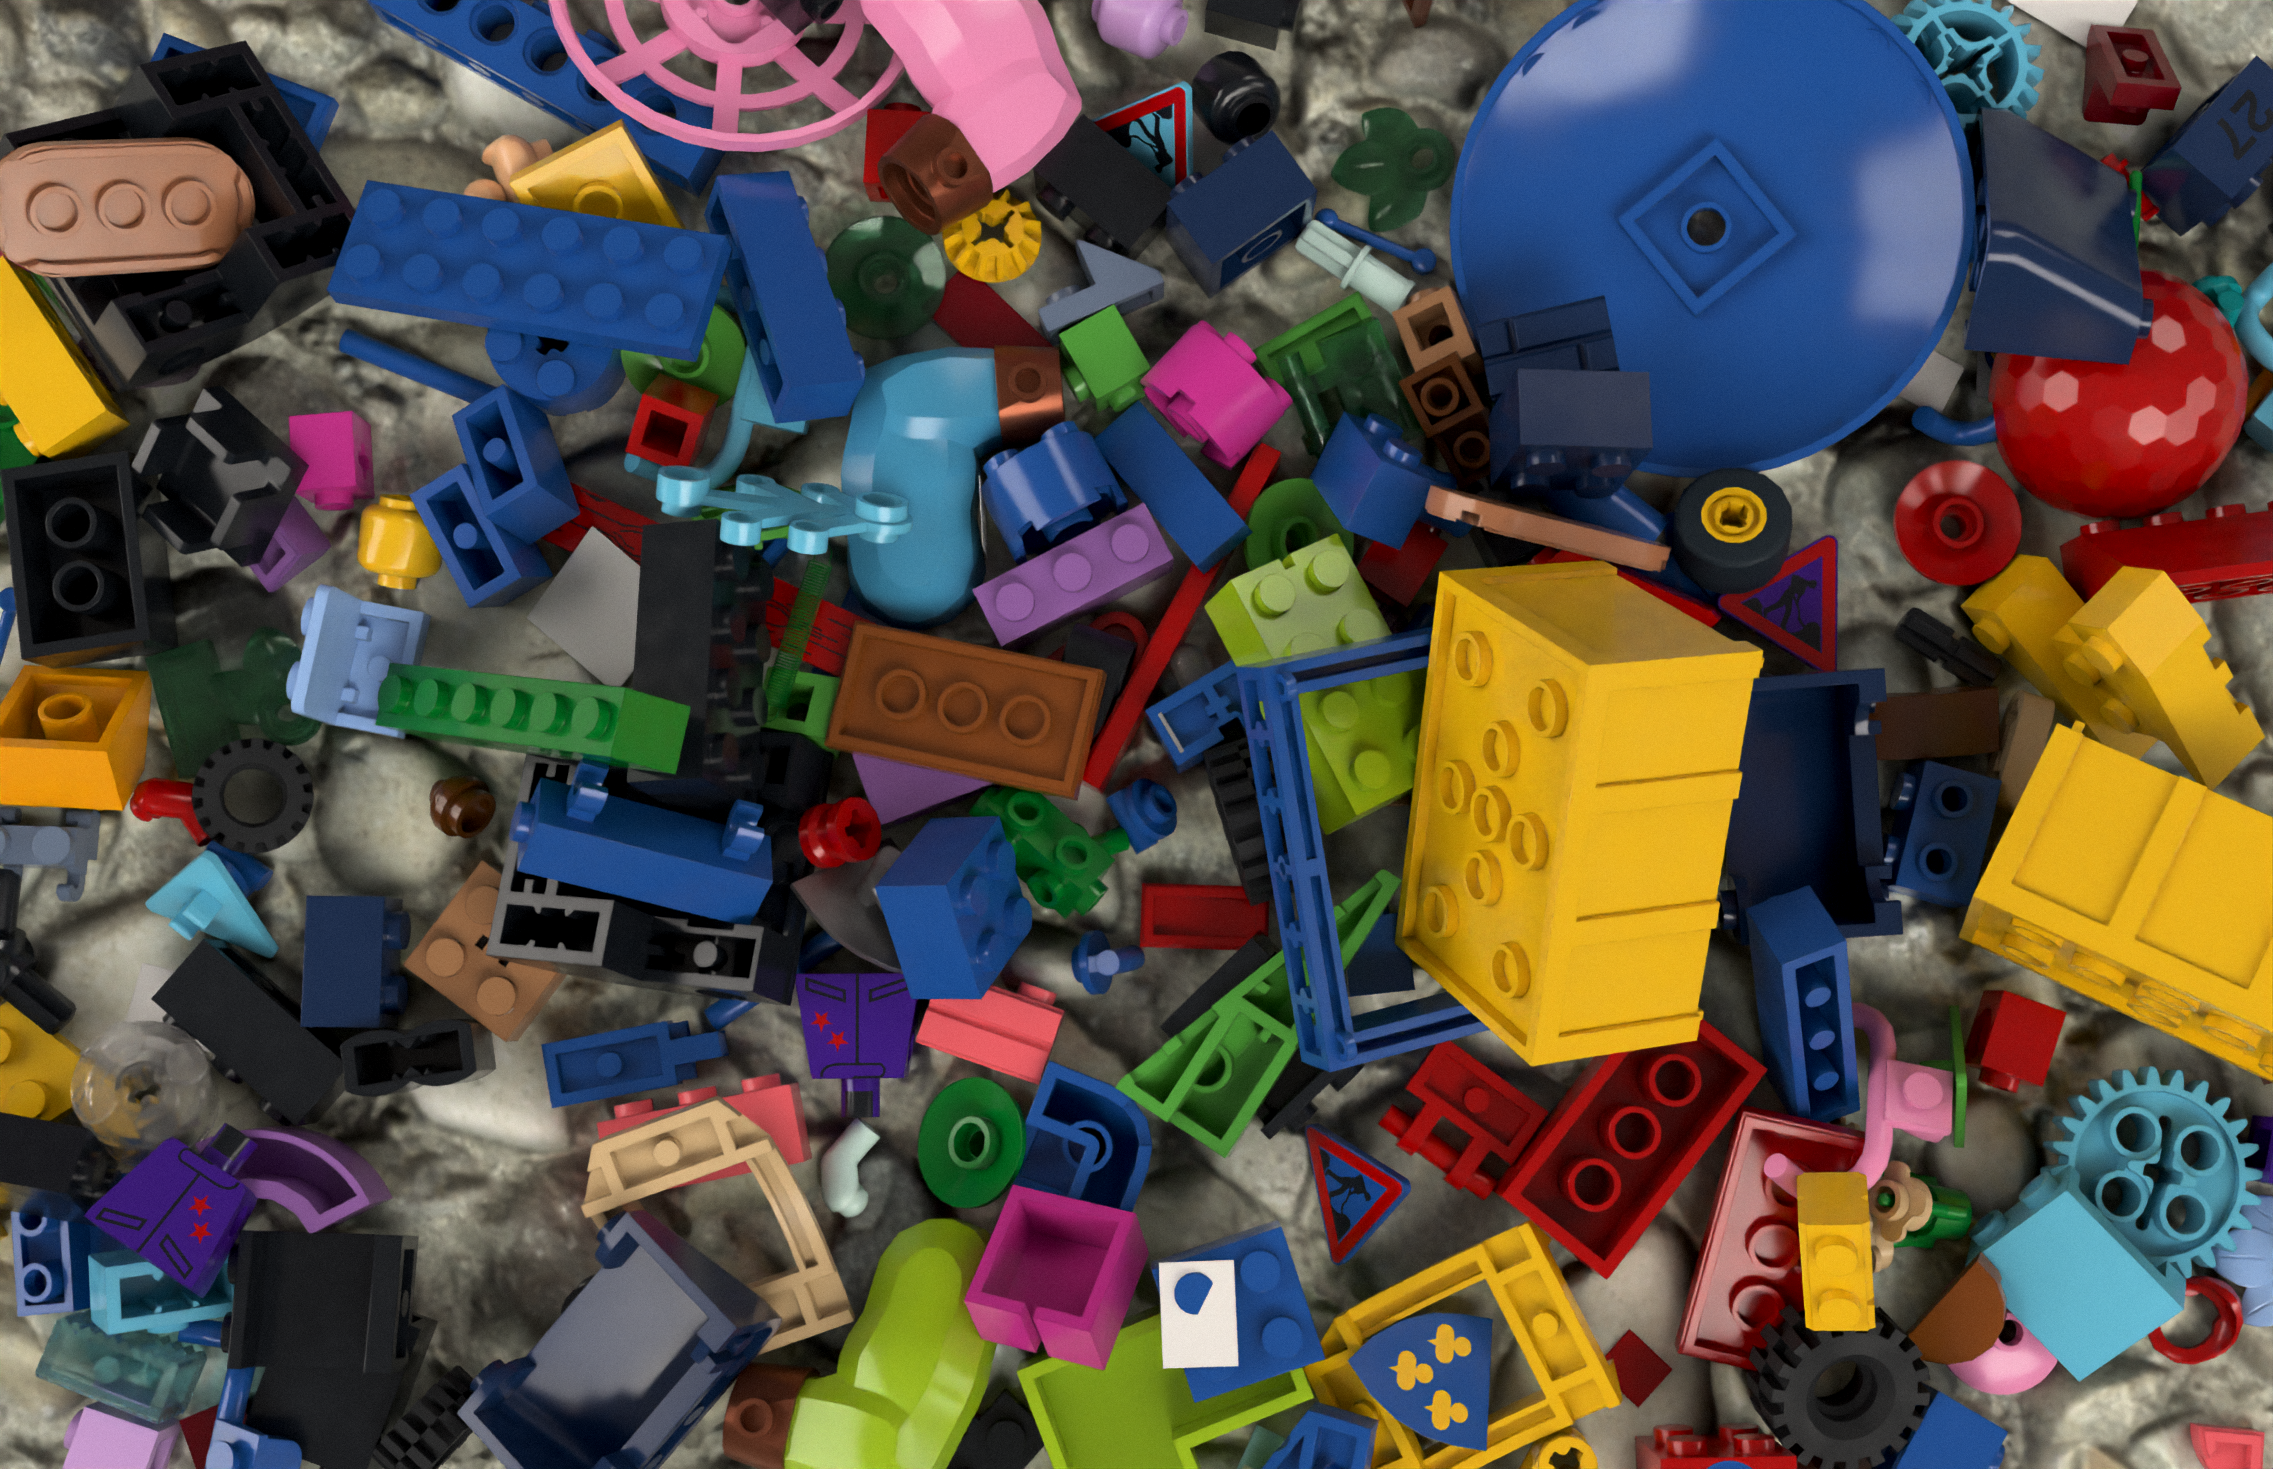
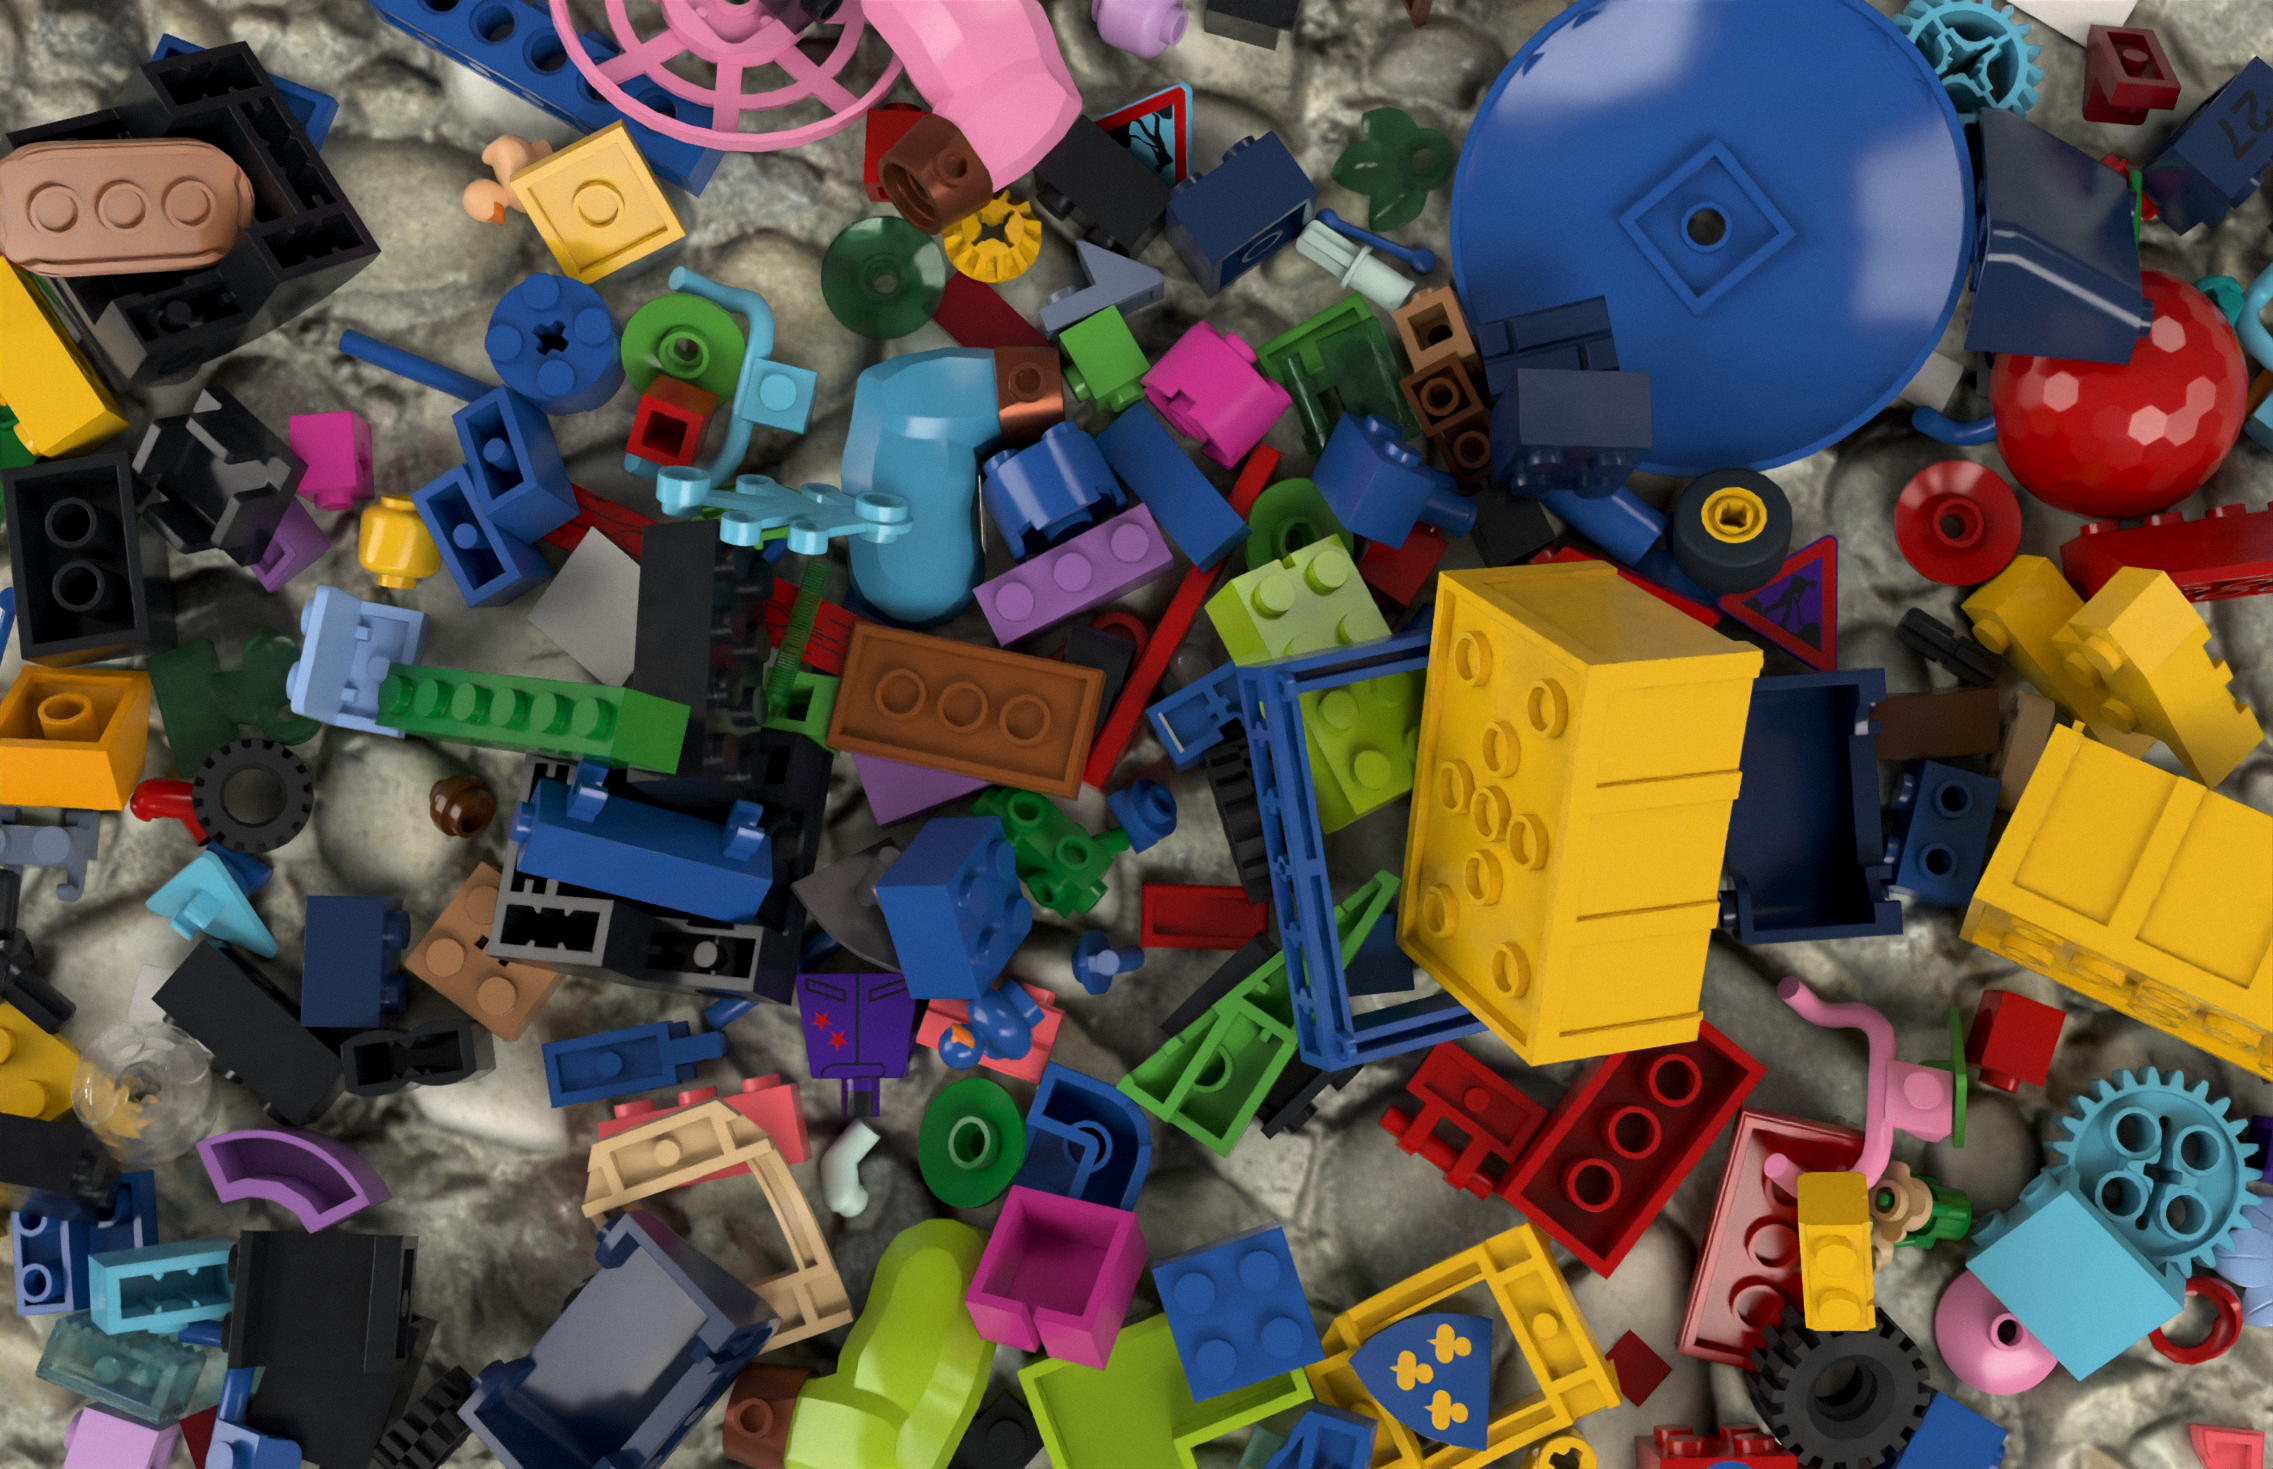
dark purple torso [84,1123,258,1299] -> none
blue plate [327,180,732,362] -> none
blue brick [704,171,865,424] -> none
red wheel [798,797,882,869] -> none
white sticker [1159,1260,1239,1369] -> none
black head [1191,51,1282,146] -> none
piece [1305,1123,1411,1266] -> none
nougat tile [1424,485,1672,572] -> none
blue brick [1746,885,1860,1123] -> none
dark orange tile [1905,1251,2007,1365] -> none
none -> blue animal [938,978,1045,1070]

